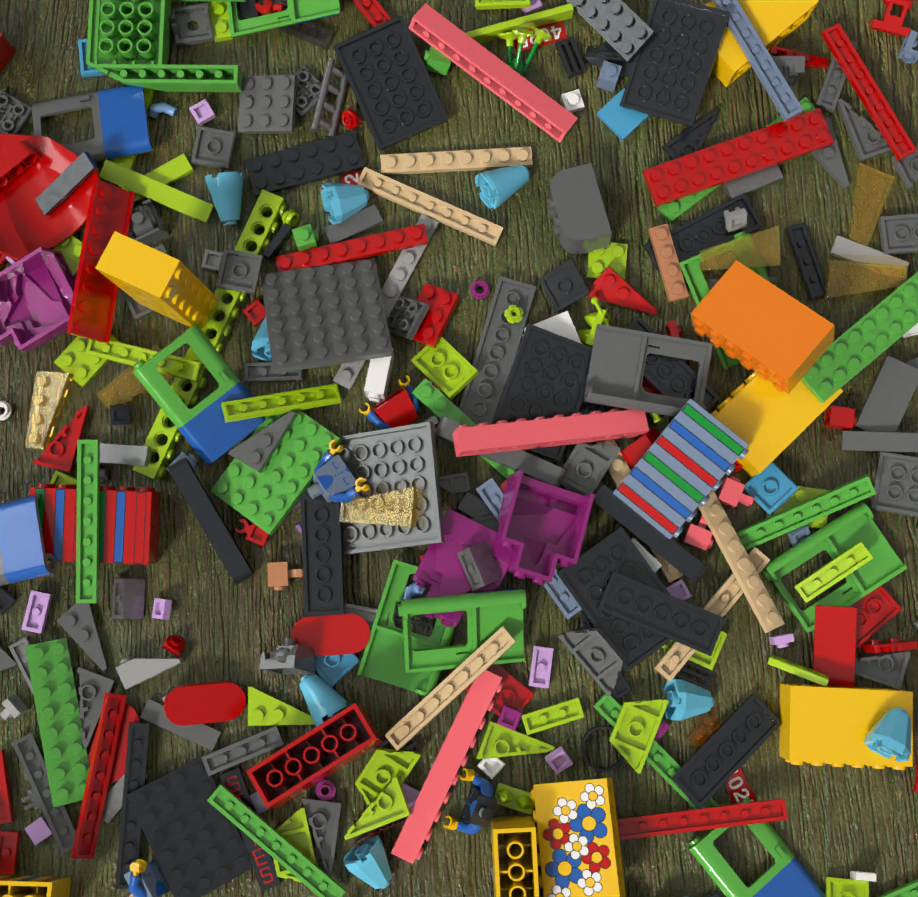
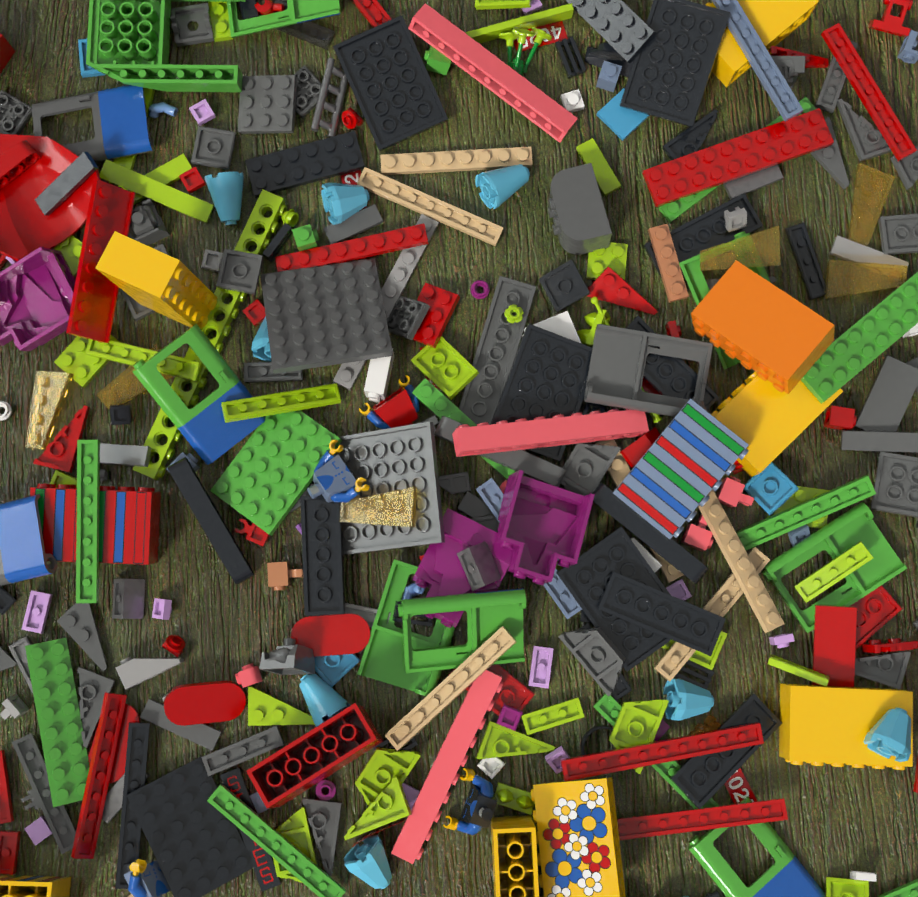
dark grey wing [228,411,298,473] -> none
none -> red plate [179,167,206,194]
none -> coral plate [235,663,263,688]
none -> red plate [560,722,764,782]
none -> lime tile [576,138,621,196]

